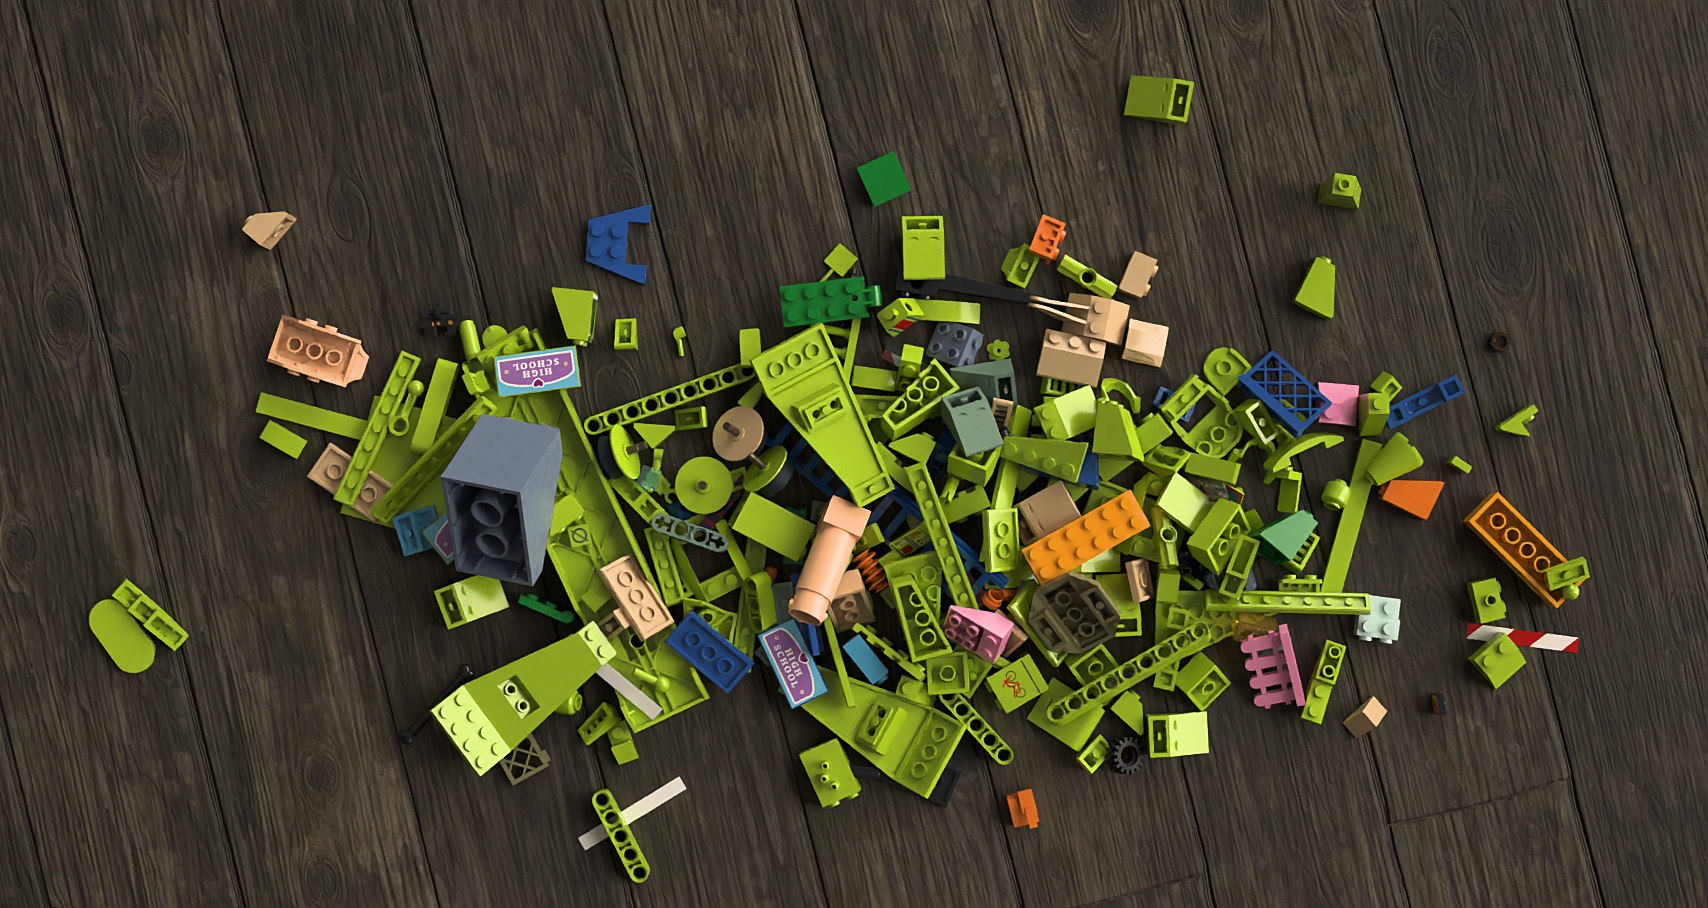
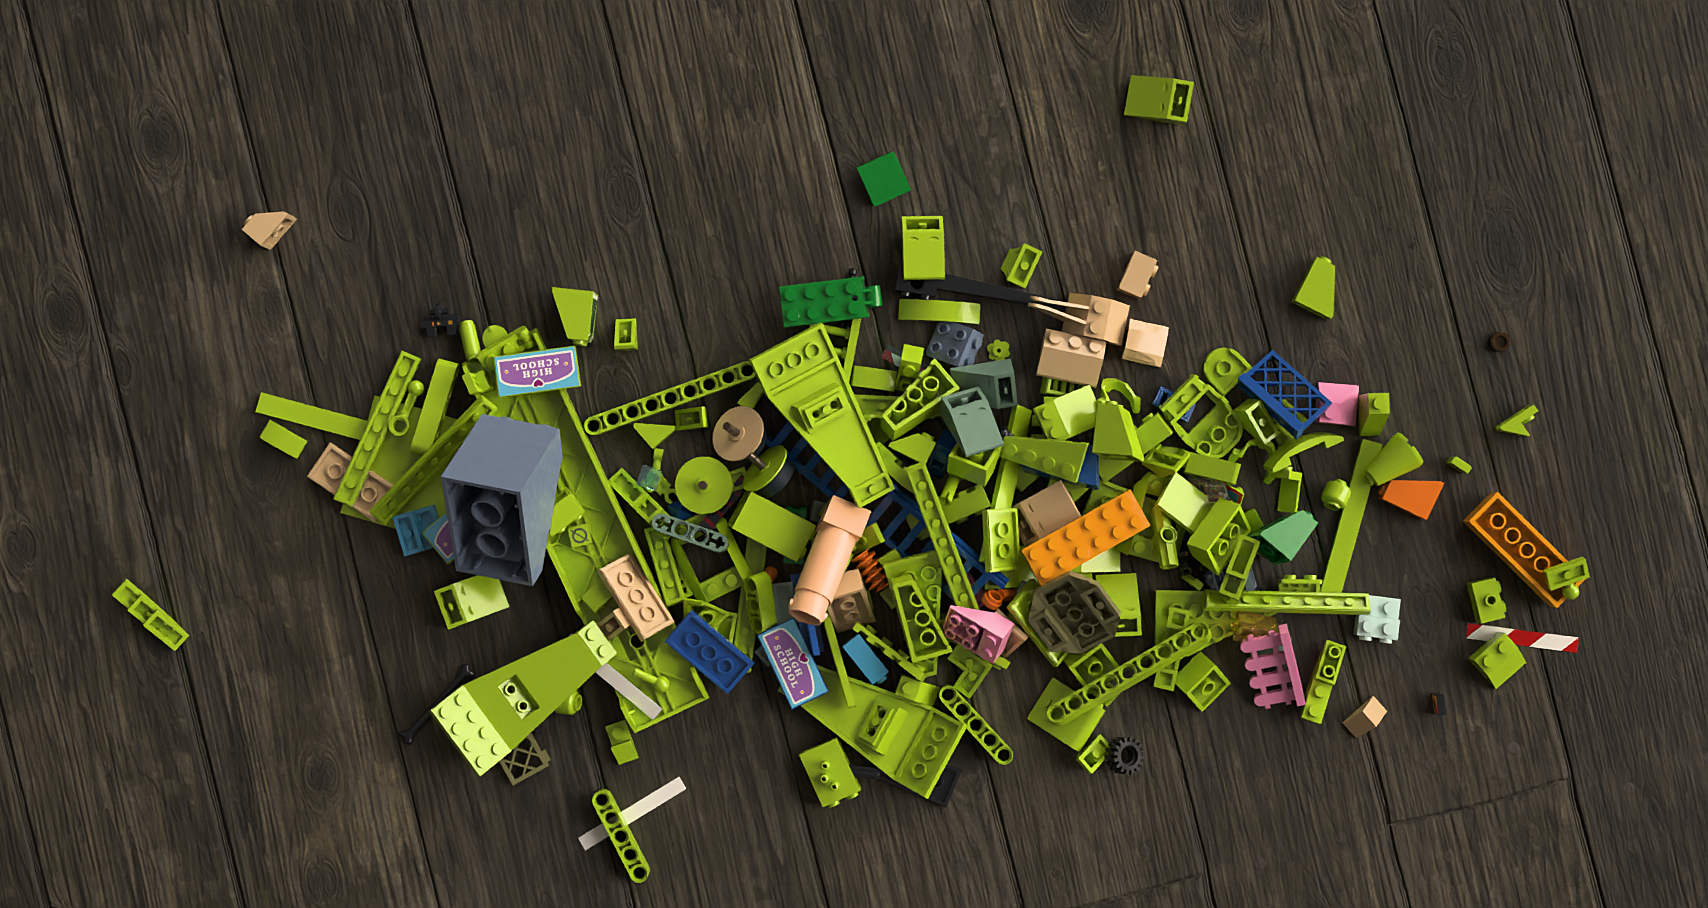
lime tile [89,599,156,673] -> none
light nougat slope [267,315,369,387] -> none
green plate [518,593,576,623] -> none
lime slope [577,702,621,745] -> none
blue wing [586,205,651,285] -> none
piece [598,425,648,480] -> none
lime hand [673,326,686,356] -> none
lime slope [739,328,761,368] -> none
lime piece [820,243,858,282] -> none
lime torso [877,298,925,337] -> none
slope [889,521,931,558] -> none
lime slope [926,651,970,695] -> none
lime panel [984,651,1049,713] -> none
tan slope [991,398,1014,429] -> none
orange piece [1006,788,1039,829] -> none
orange bracket [1028,214,1066,265] -> none
lime piece [1057,255,1118,299] -> none
lime slope [1108,689,1144,736] -> none
tan tile [1125,558,1155,603] -> none
slope [1145,711,1209,758] -> none
lime slope [1156,564,1180,604] -> none
lime slope [1281,532,1320,574] -> none
lime slope [1317,173,1361,209] -> none
lime slope [1371,372,1402,402] -> none
blue slope [1387,374,1465,429] -> none

